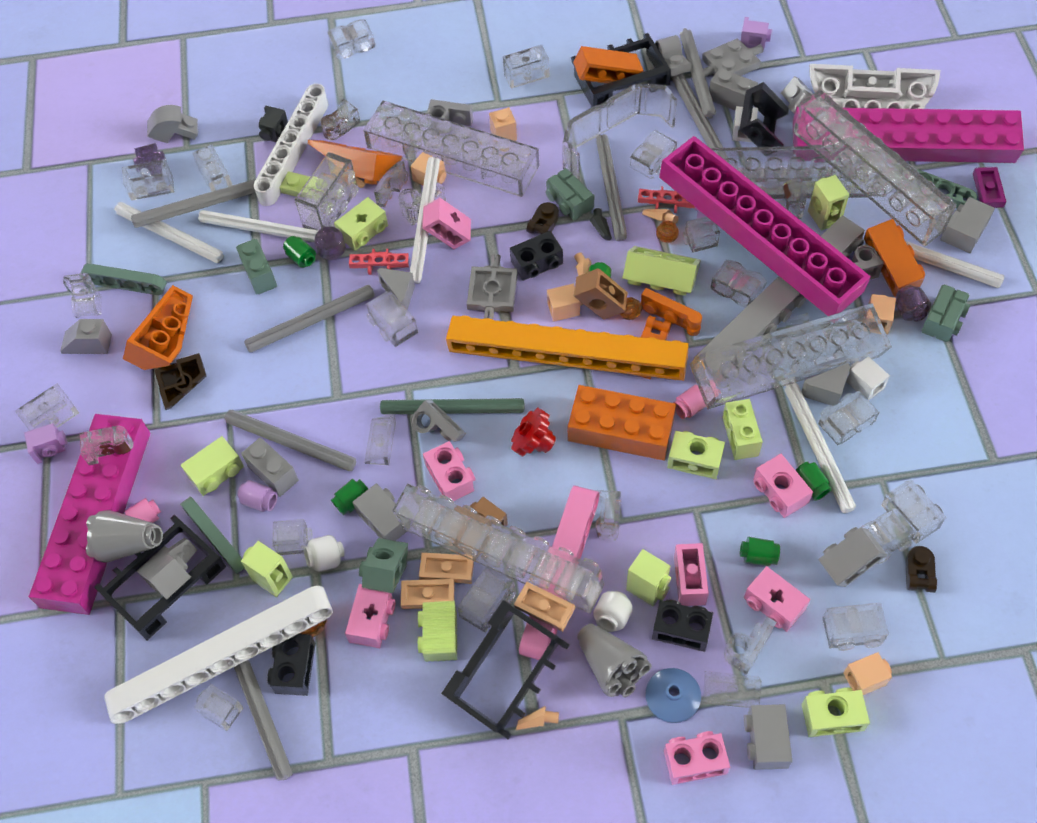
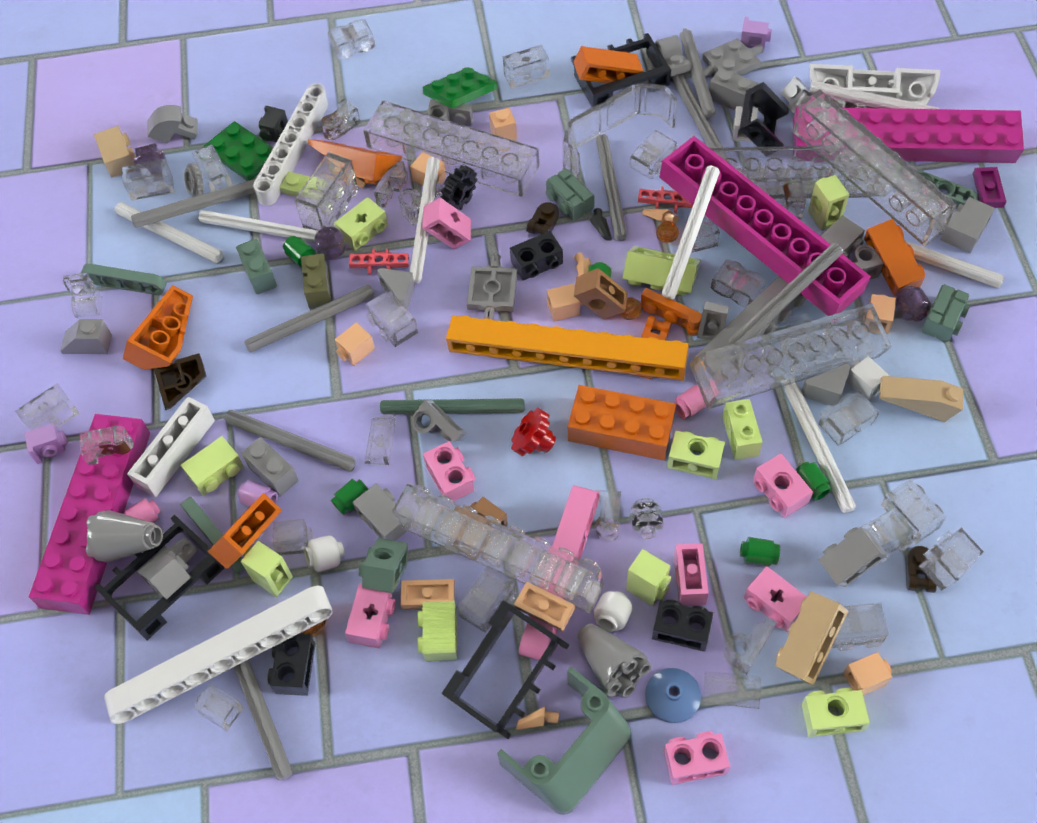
light nougat plate [419,552,474,584] -> none
light grey brick [744,704,792,770] -> none
none -> tan brick [94,126,136,178]
none -> white brick [127,397,215,497]
none -> light grey gear [184,163,204,197]
none -> green plate [204,121,273,181]
none -> orange brick [207,493,282,569]
none -> olive piece [301,253,332,310]
none -> light nougat brick [335,322,375,366]
none -> green plate [423,67,497,109]
none -> black gear [440,165,478,210]
none -> sand green windscreen [497,667,631,815]
none -> clear head [629,498,664,539]
none -> white axle [662,166,719,300]
none -> light grey plate [697,301,729,341]
none -> light grey axle [729,242,843,350]
none -> tan brick [775,591,848,686]
none -> white axle [810,81,939,109]
none -> tan slope [880,376,963,422]
none -> clear brick [919,527,984,591]

